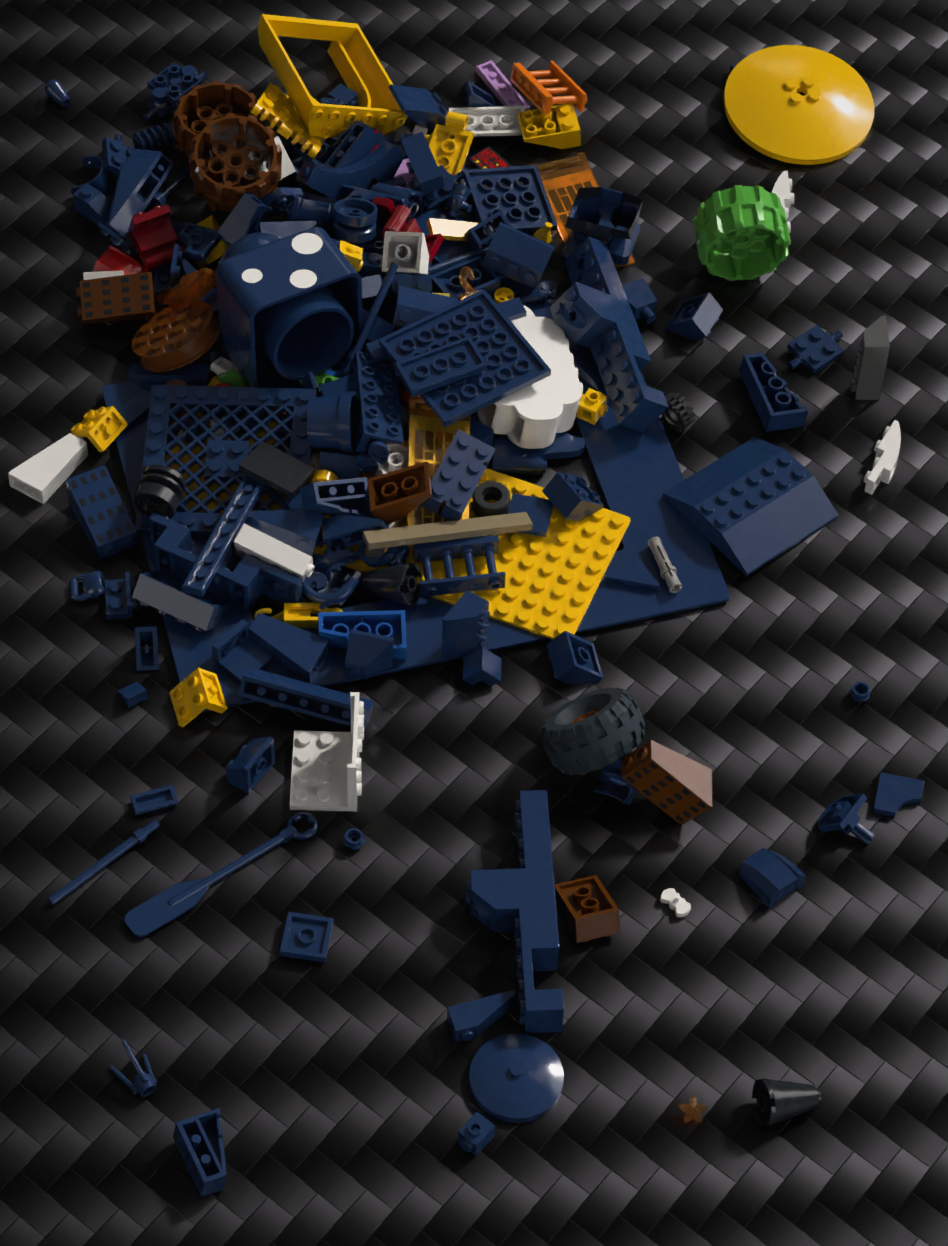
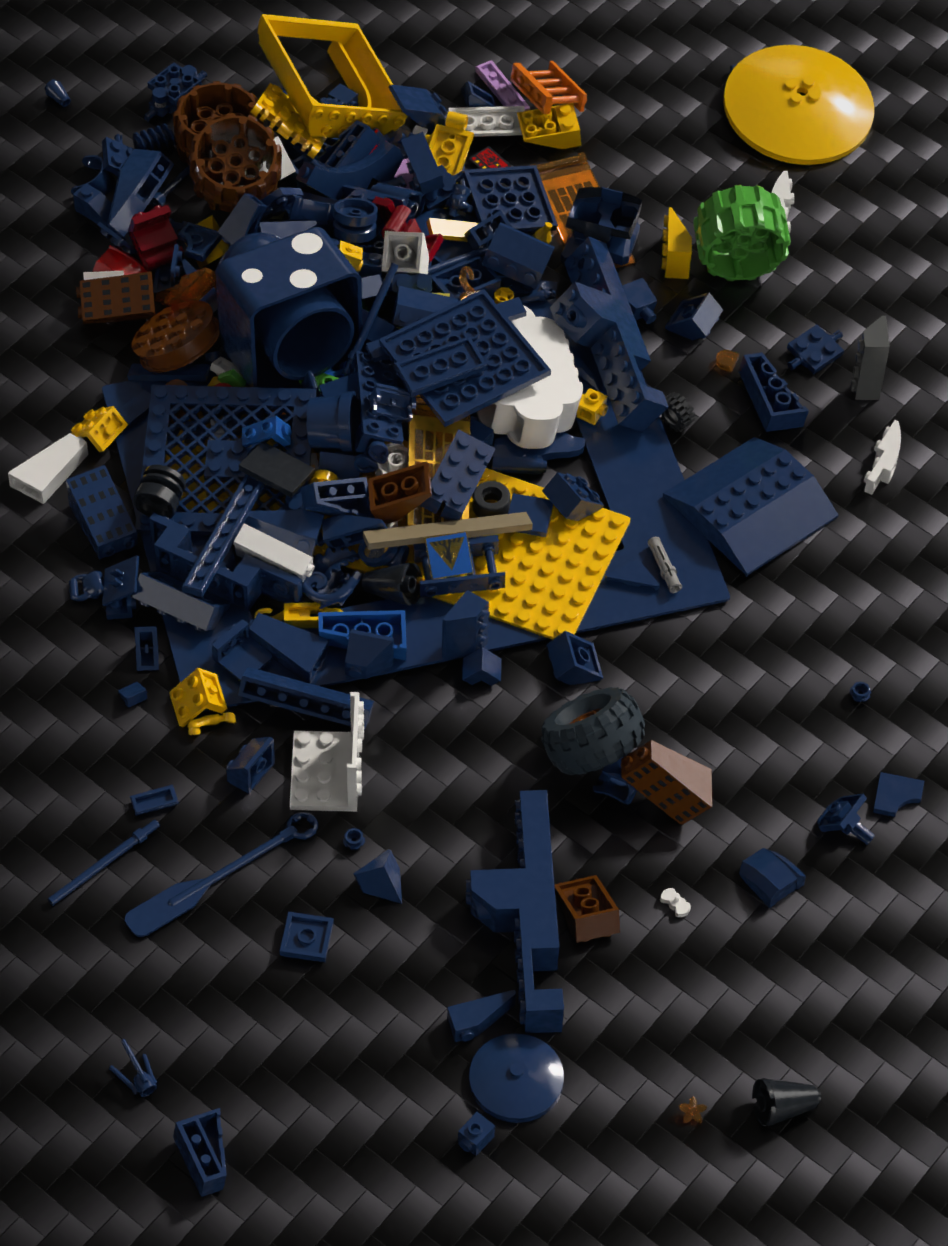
none -> dark blue piece [102,555,139,606]
none -> yellow arm [188,712,236,735]
none -> blue bracket [242,416,292,447]
none -> dark blue slope [353,849,402,904]
none -> dark blue hinge [369,383,416,422]
none -> piece [424,531,474,580]
none -> yellow slope [661,207,692,279]
none -> clear orange tile [716,350,739,372]

